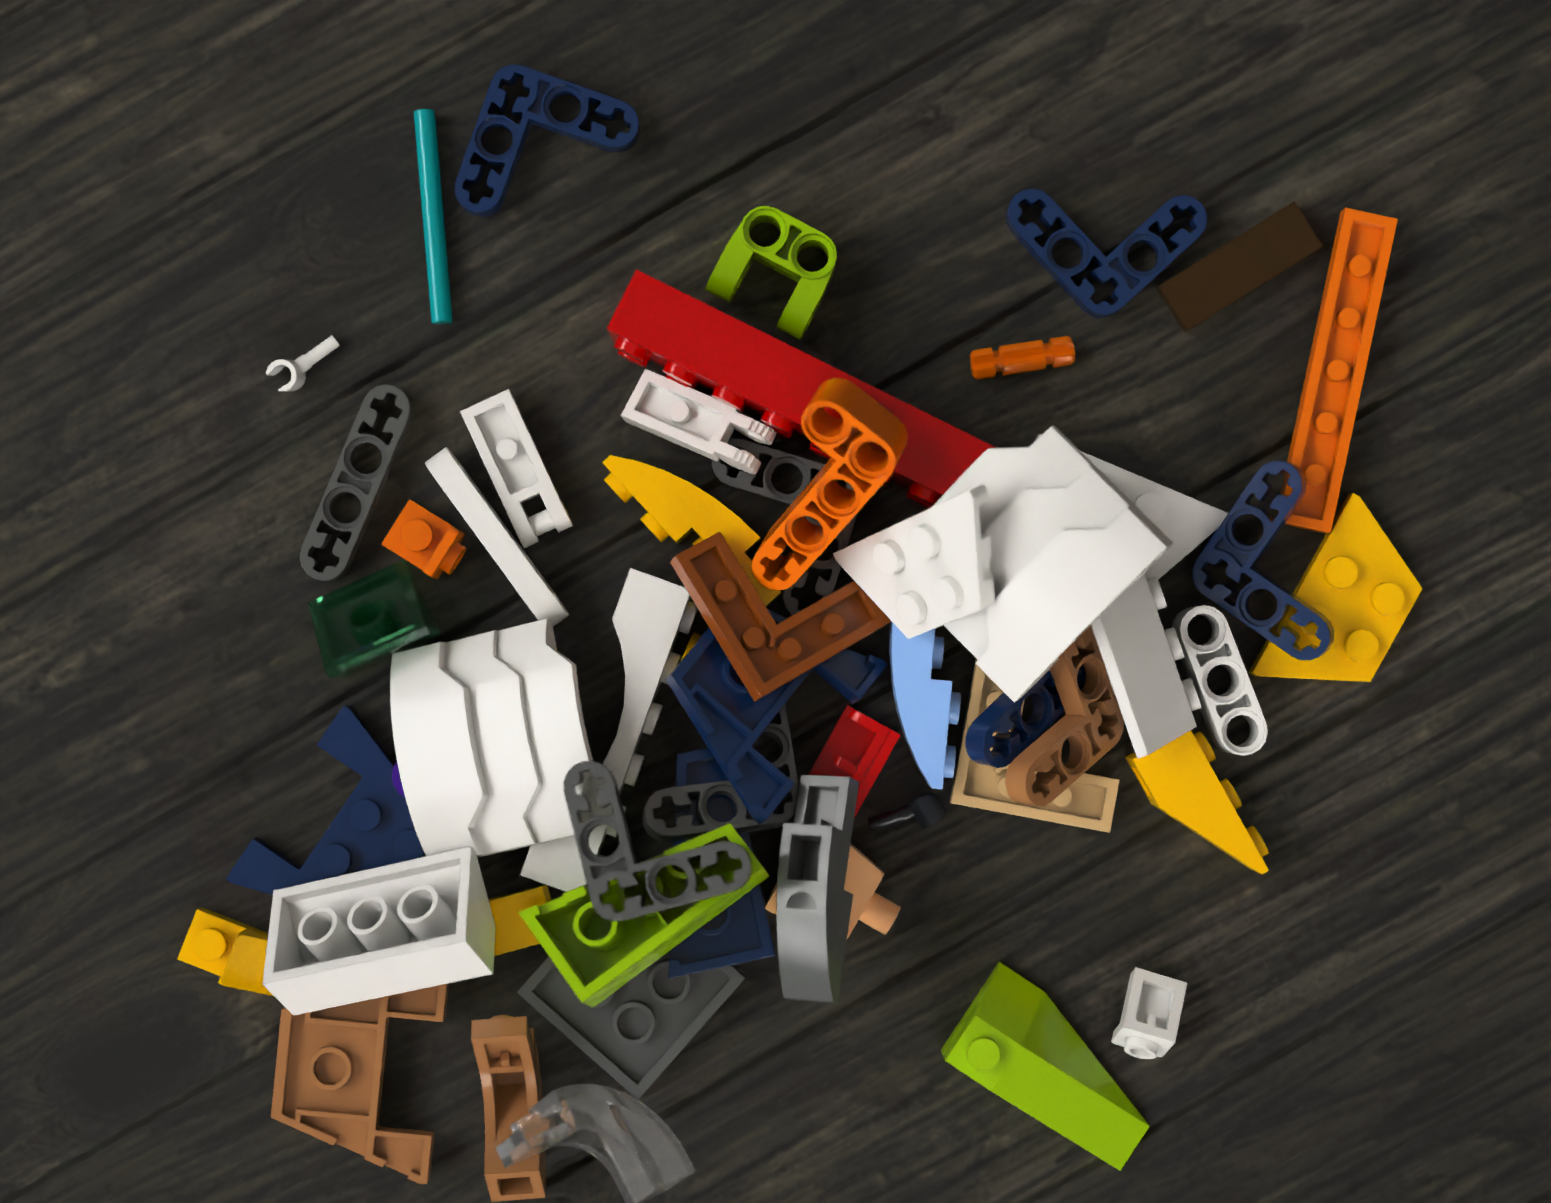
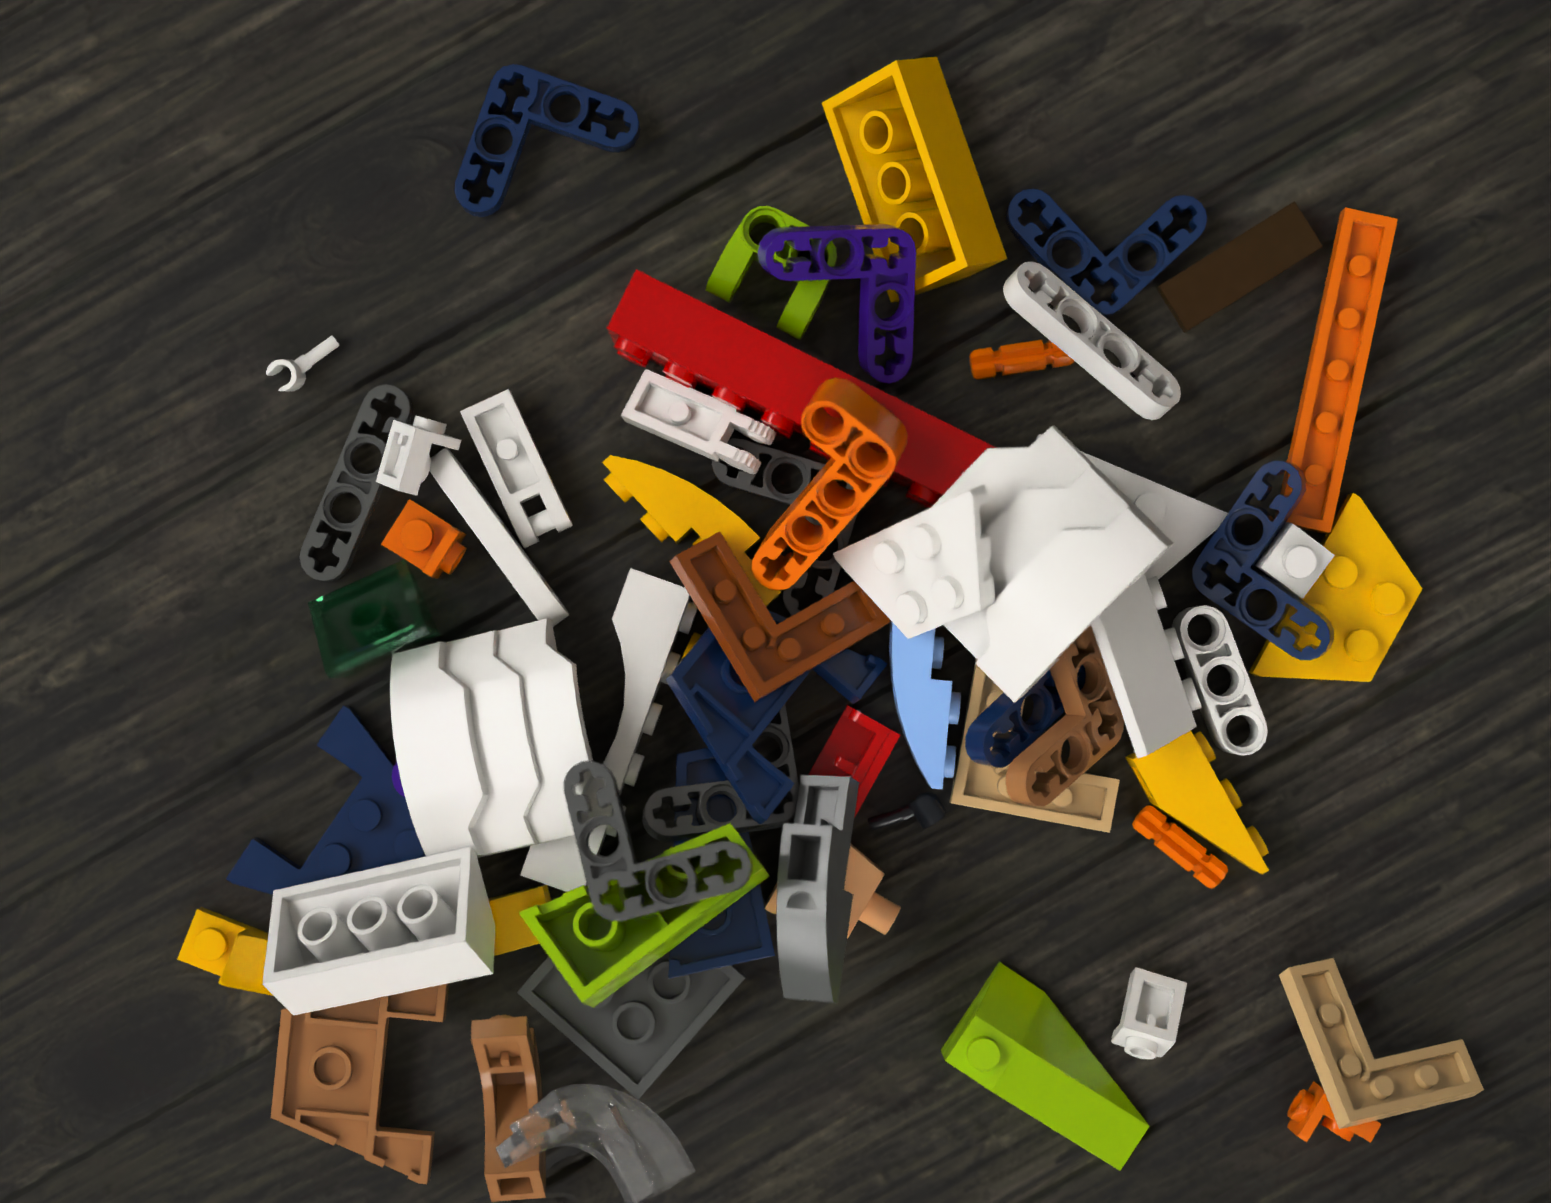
teal bar [413,109,453,324] -> none
none -> white bracket [376,415,461,496]
none -> dark purple beam [757,224,916,383]
none -> yellow slope [822,57,1007,303]
none -> white beam [1003,261,1181,420]
none -> orange axle [1132,805,1229,889]
none -> white plate [1255,522,1335,599]
none -> tan plate [1279,958,1484,1129]
none -> orange bracket [1287,1081,1381,1143]

